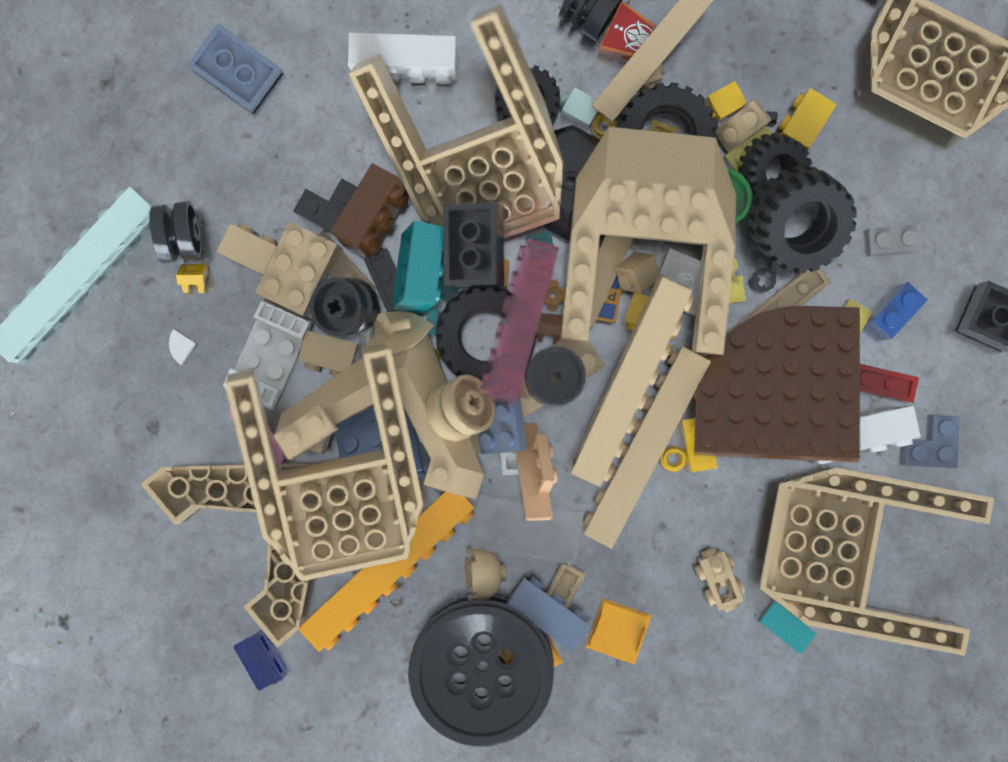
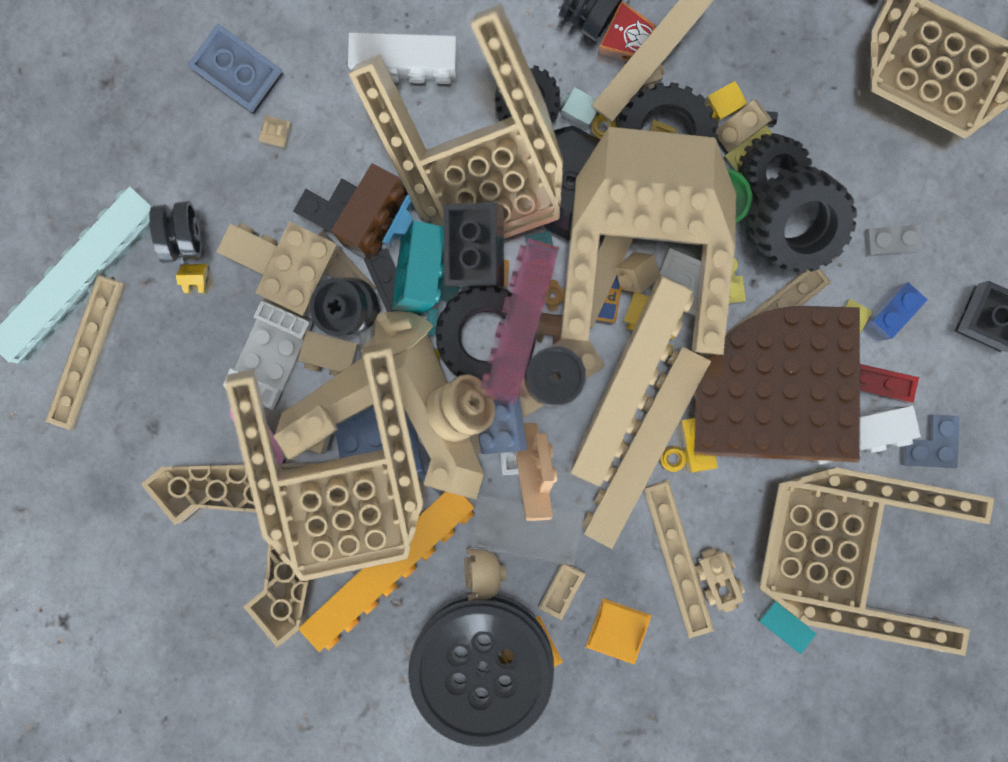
white tile [169,329,197,365] -> none
clear blue panel [234,630,286,691] -> none
sand blue brick [506,577,591,652] -> none
black bush [751,268,776,293] -> none
yellow brick [778,88,837,150] -> none
none -> tan tile [45,274,125,430]
none -> tan tile [258,115,291,148]
none -> dark azure piece [382,195,414,249]
none -> tan tile [643,480,714,638]

